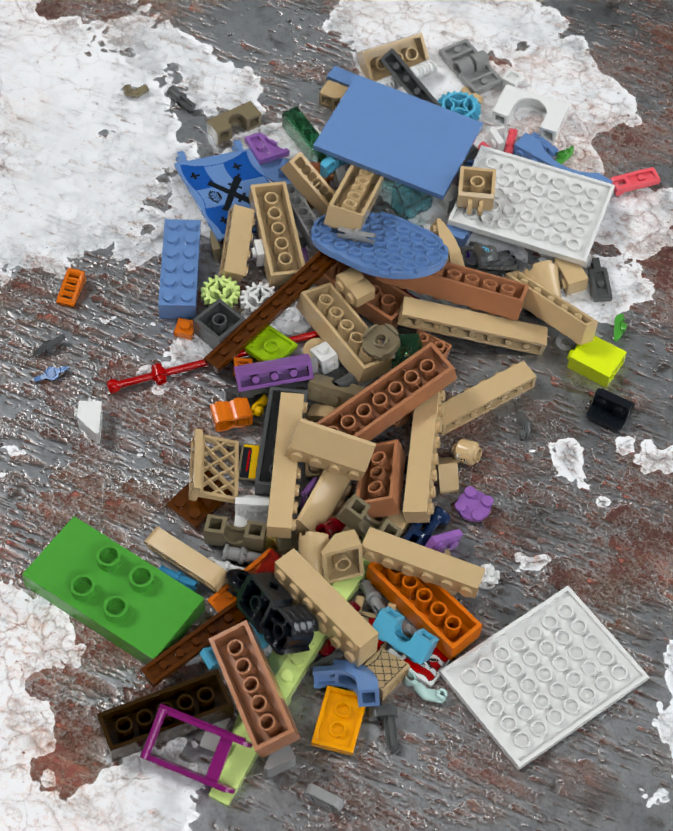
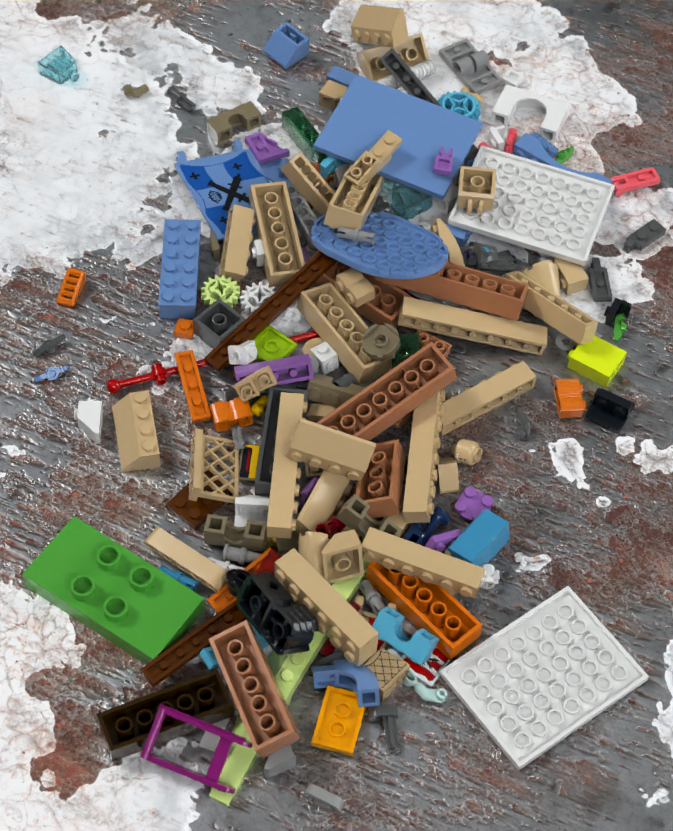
none -> clear light blue torso [38,46,80,84]
none -> tan slope [112,390,161,472]
none -> orange plate [174,350,211,423]
none -> white bracket [228,340,257,365]
none -> light grey axle [231,424,245,450]
none -> tan slope [234,365,277,402]
none -> medium blue slope [263,22,310,70]
none -> tan slope [343,130,402,186]
none -> tan slope [351,4,410,48]
none -> medium lavender plate [433,146,454,176]
none -> dark azure slope [447,509,510,566]
none -> orange brick [554,378,586,418]
none -> black bracket [604,298,632,327]
none -> dark grey hinge [622,219,666,254]

